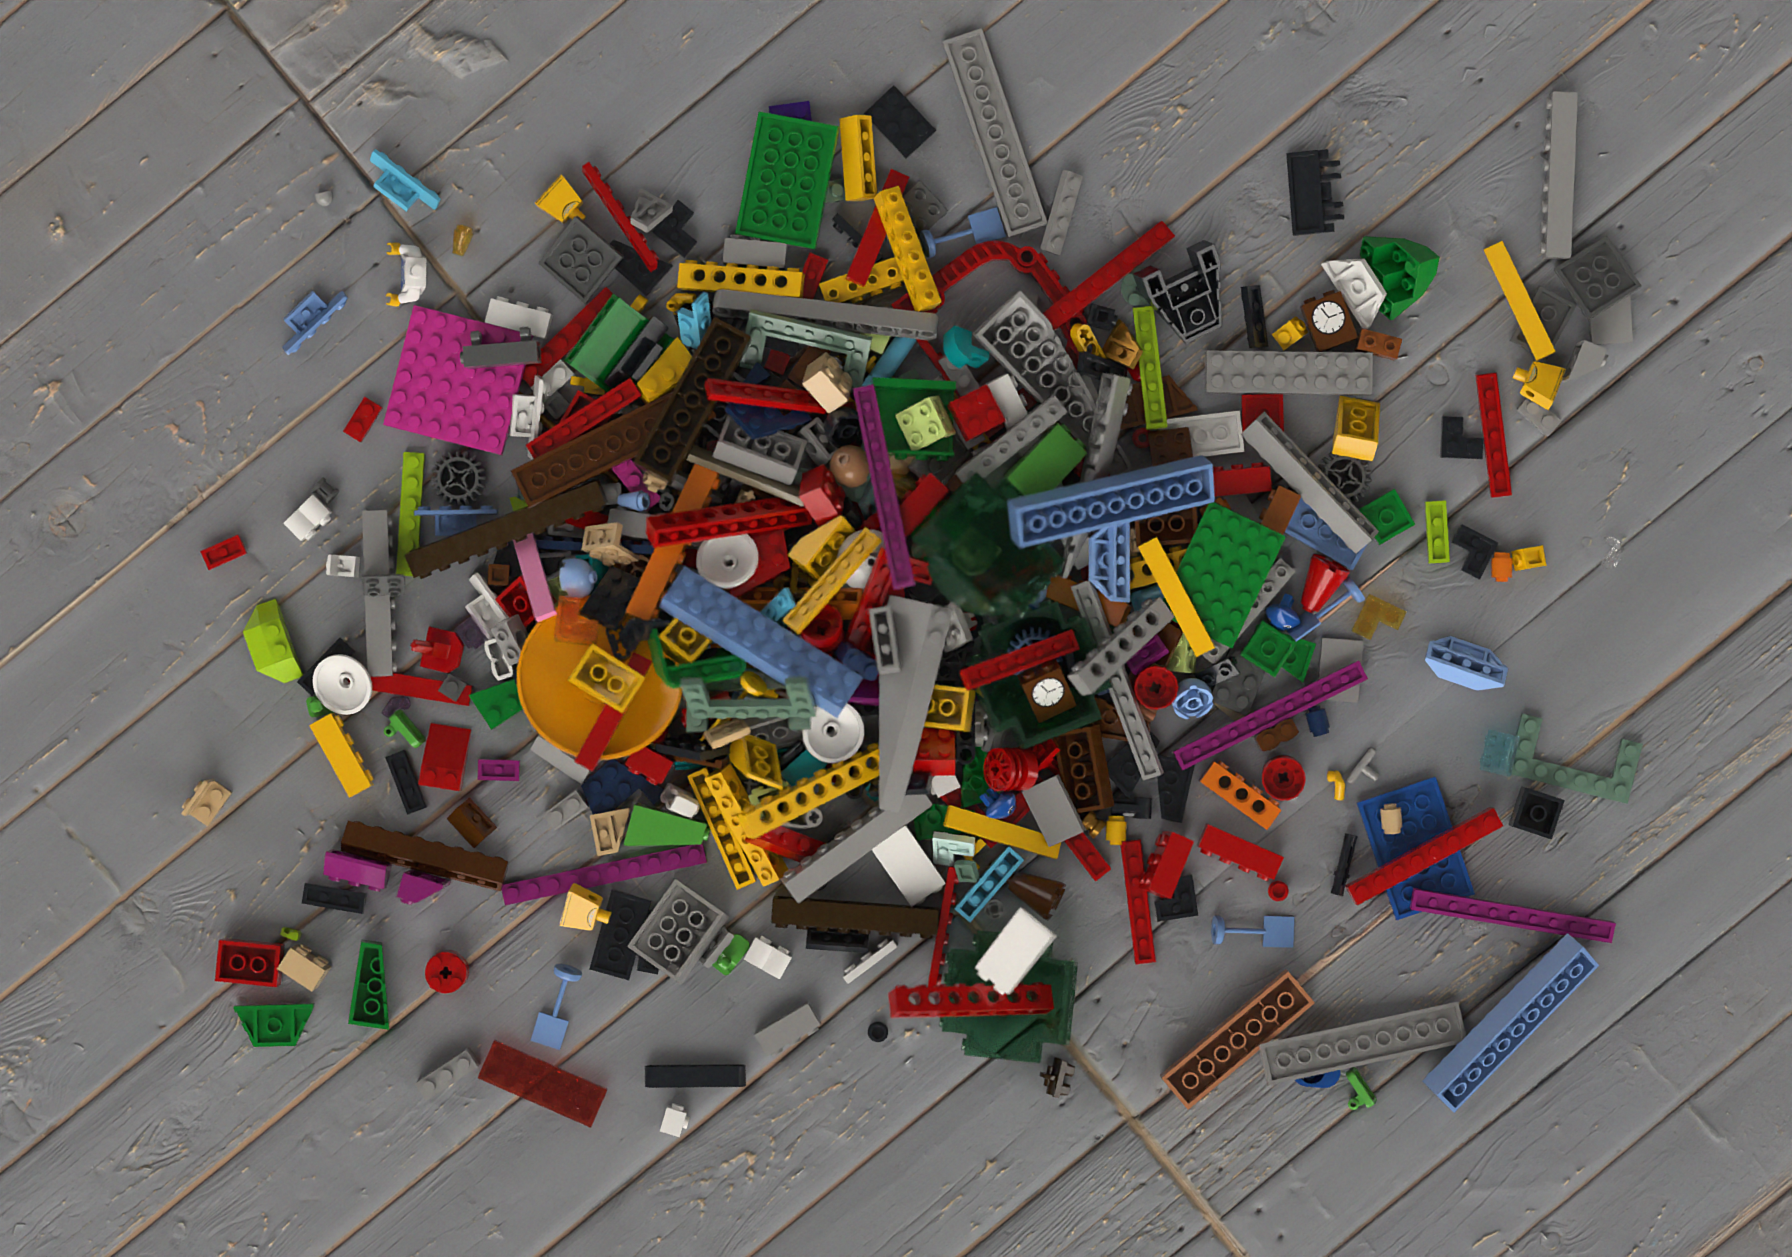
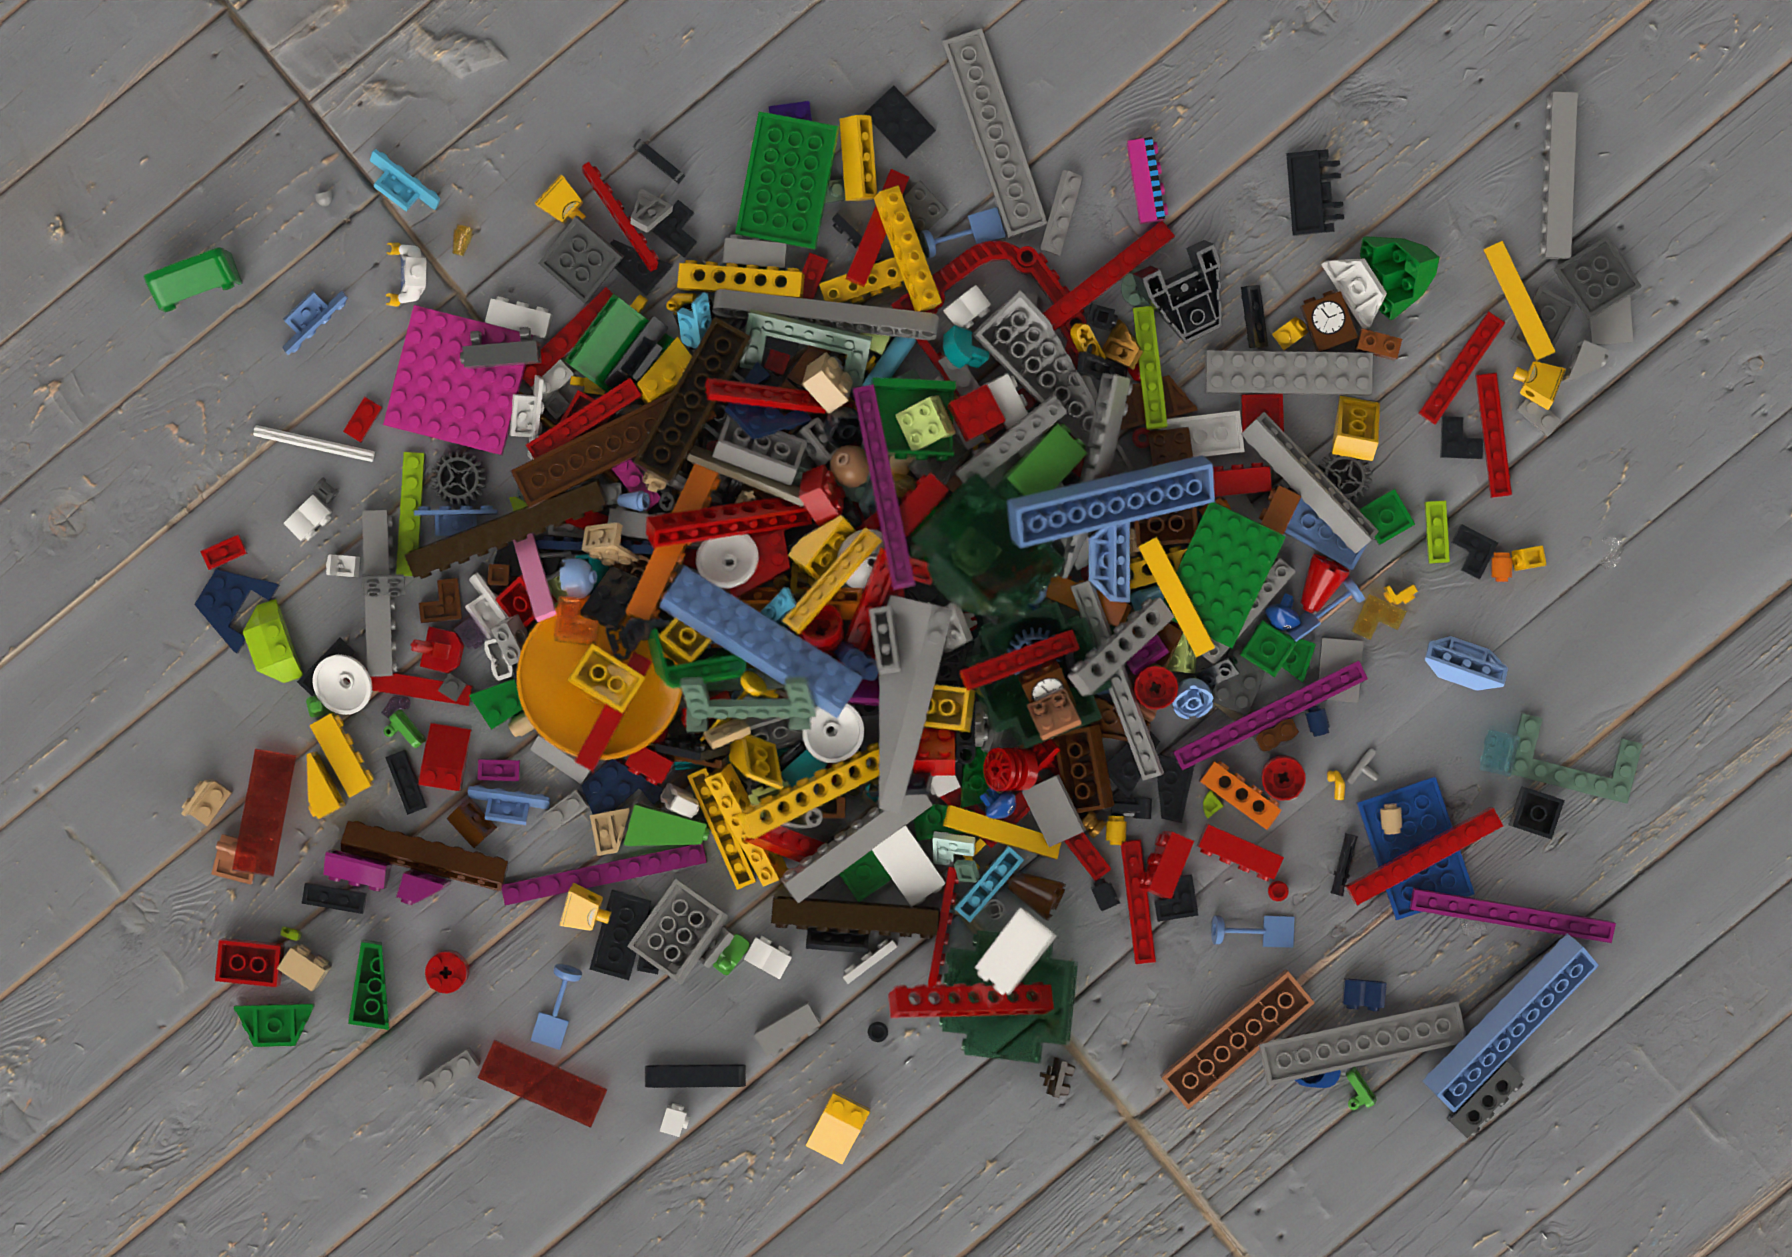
none -> green windscreen [143,247,243,313]
none -> dark blue wing [194,569,280,654]
none -> nougat plate [211,834,263,885]
none -> clear red plate [232,749,296,878]
none -> white axle [253,425,375,462]
none -> yellow slope [307,751,346,819]
none -> reddish brown plate [419,578,463,623]
none -> medium blue bracket [468,785,551,825]
none -> tan brick [508,712,535,737]
none -> black beam [632,139,685,184]
none -> yellow slope [806,1090,870,1164]
none -> reddish brown panel [821,795,846,818]
none -> green plate [839,850,892,902]
none -> white brick [943,285,991,330]
none -> nougat plate [1027,689,1081,741]
none -> black window [1091,878,1120,911]
none -> dark pink brick [1126,137,1168,225]
none -> lime tile [1203,790,1223,819]
none -> dark blue brick [1342,978,1387,1011]
none -> yellow bracket [1383,584,1418,605]
none -> red tile [1418,311,1505,425]
none -> dark grey brick [1446,1061,1524,1138]

